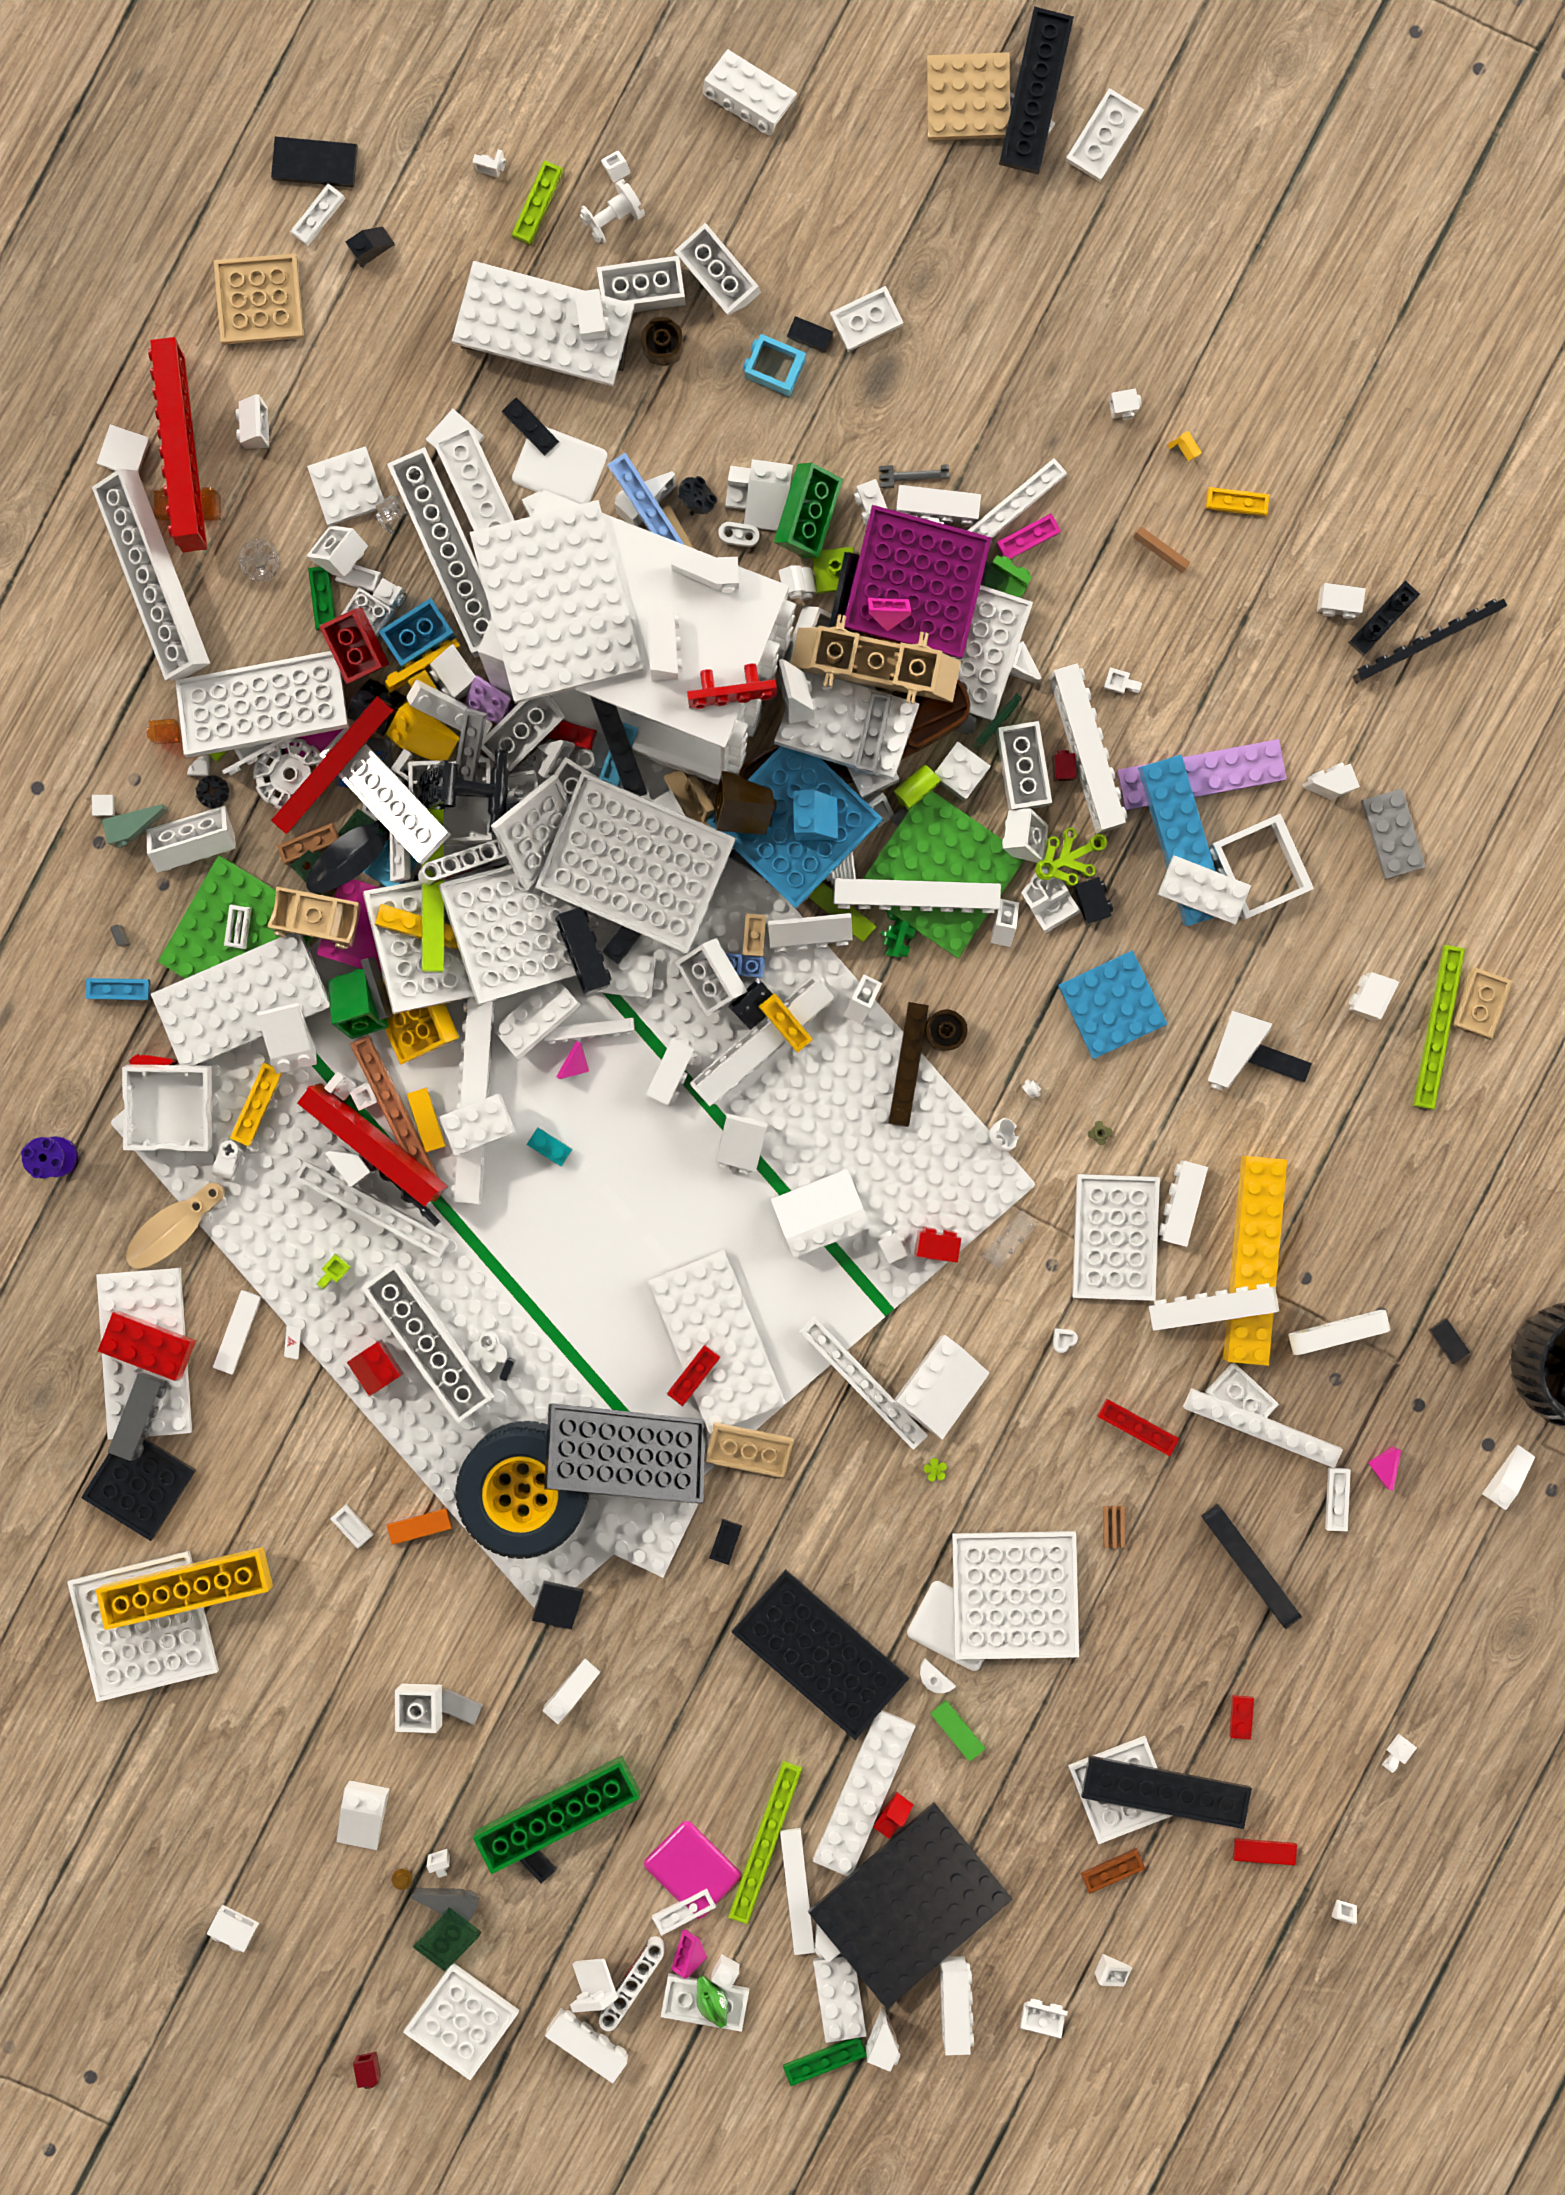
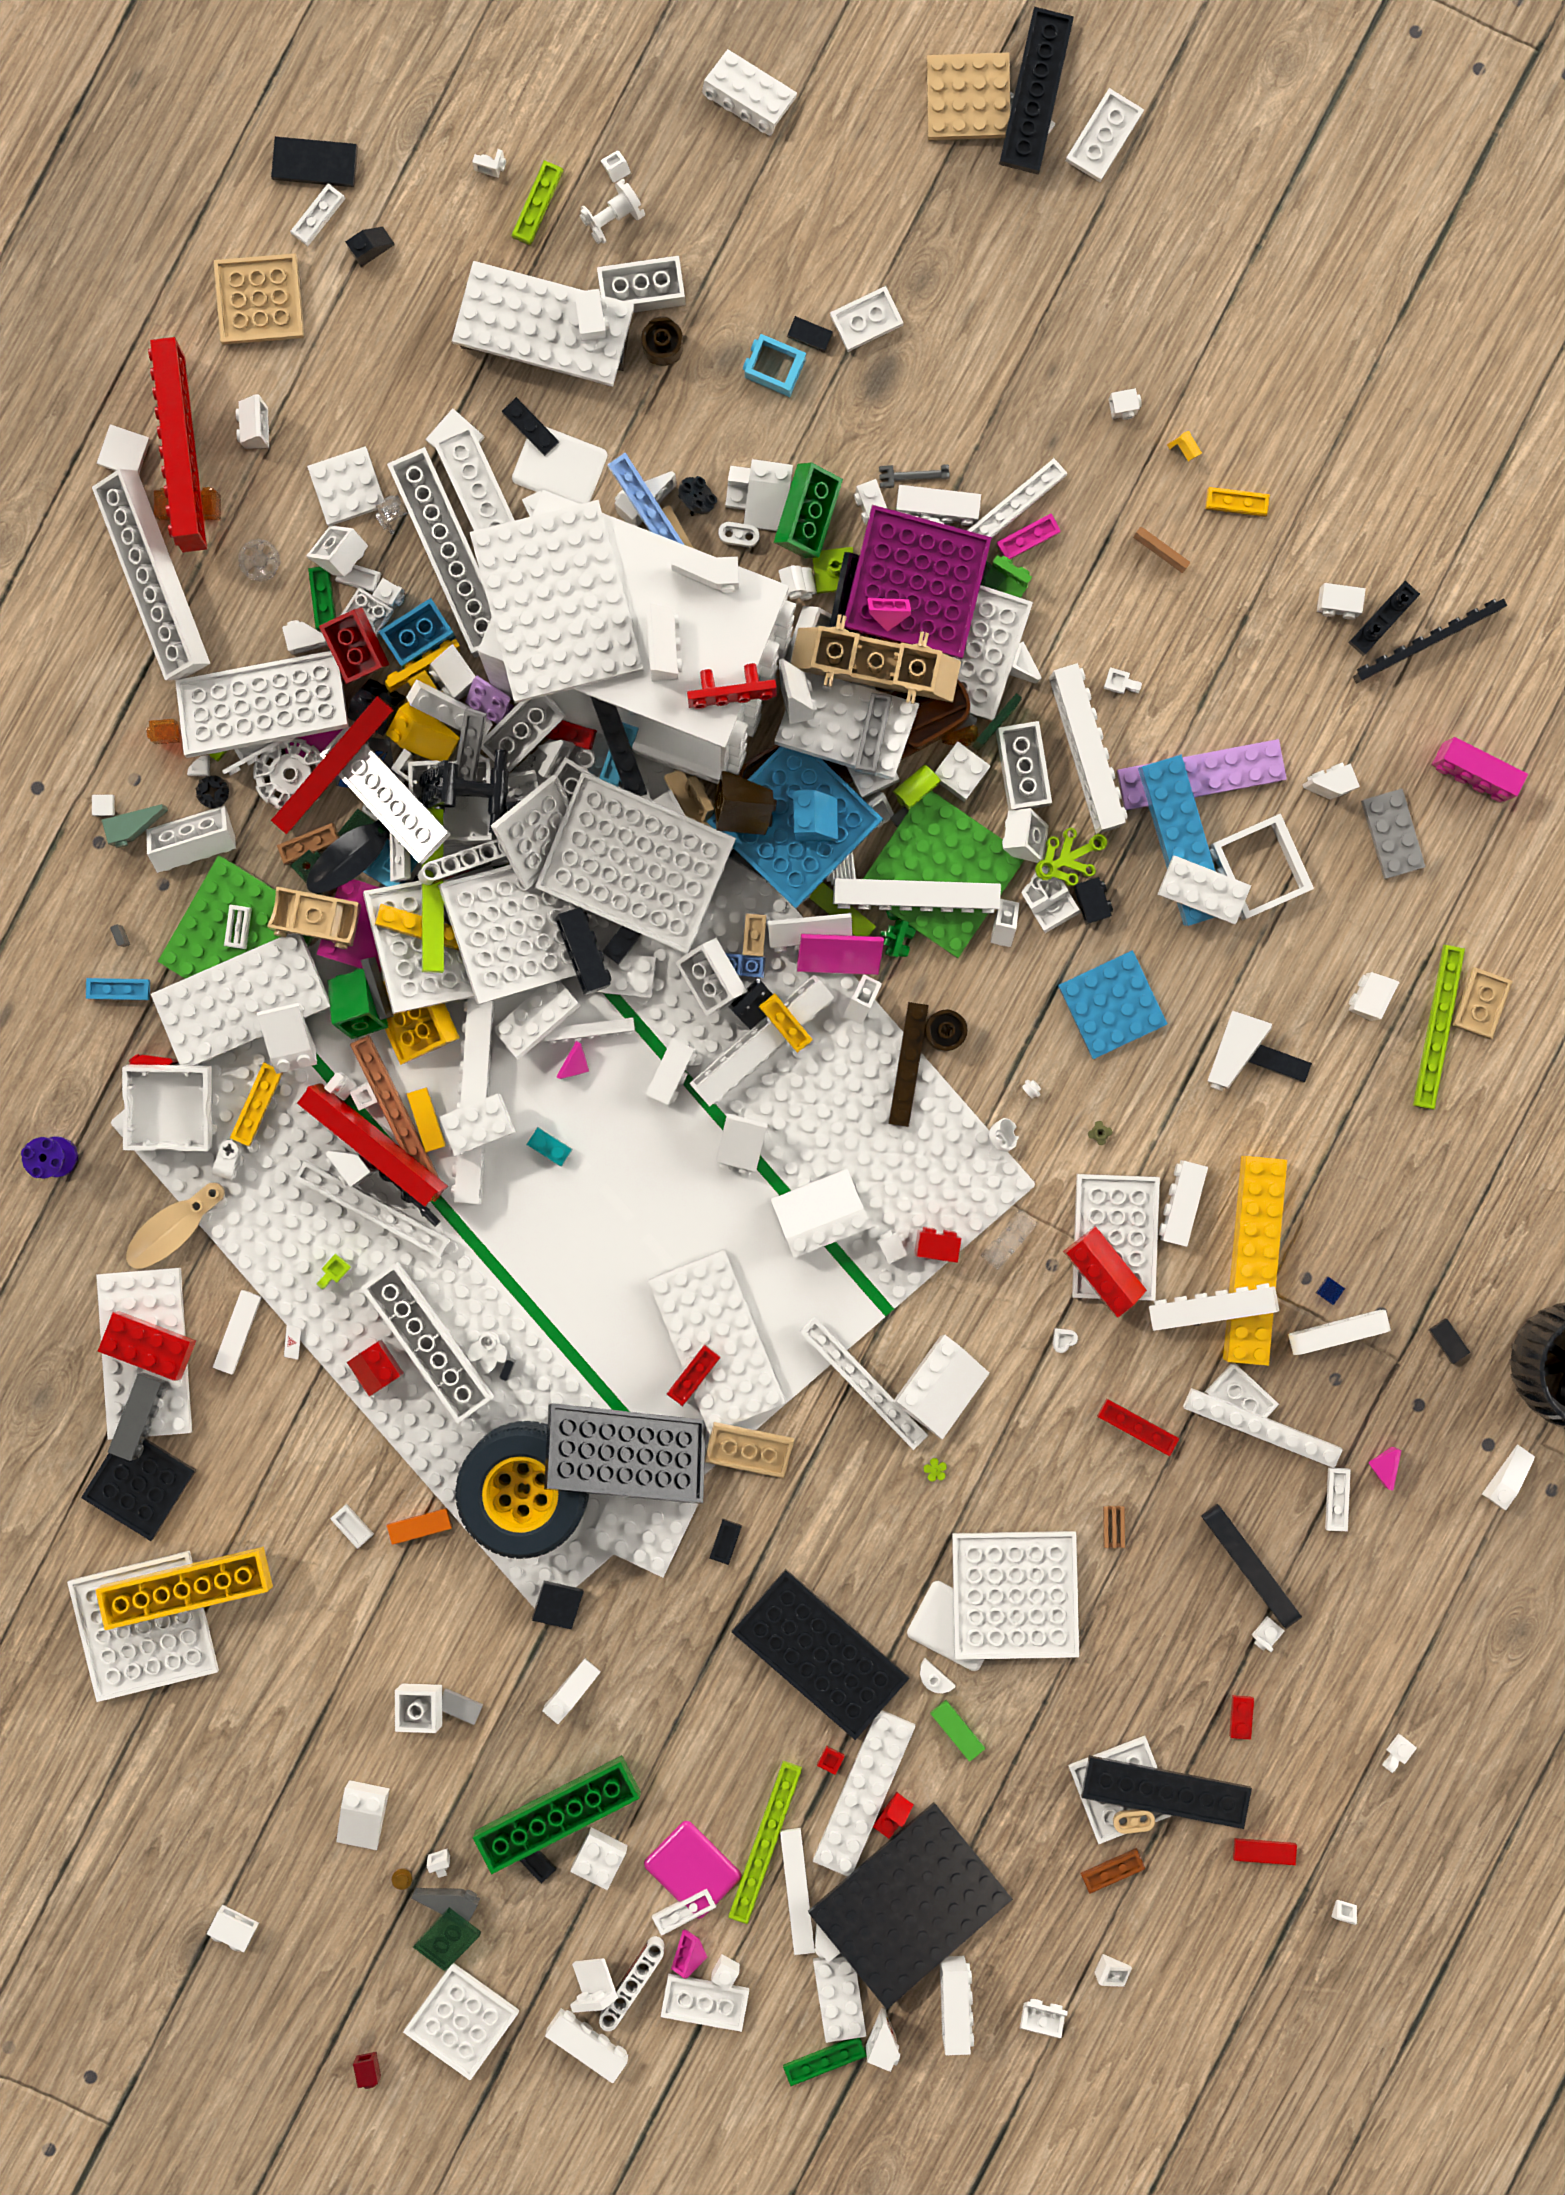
white slope [674,223,761,315] -> none
bright green hat [696,1975,728,2028] -> none
dark red brick [1052,750,1077,782] -> none
none -> white slope [282,620,328,655]
none -> white brick [570,1827,628,1890]
none -> dark pink tile [796,934,884,975]
none -> red plate [817,1745,845,1775]
none -> clear orange plate [942,725,979,746]
none -> red slope [1063,1226,1147,1318]
none -> tan plate [1113,1809,1155,1834]
none -> white bracket [1252,1616,1284,1652]
none -> clear blue tile [1315,1276,1345,1305]
none -> dark pink brick [1432,737,1528,802]

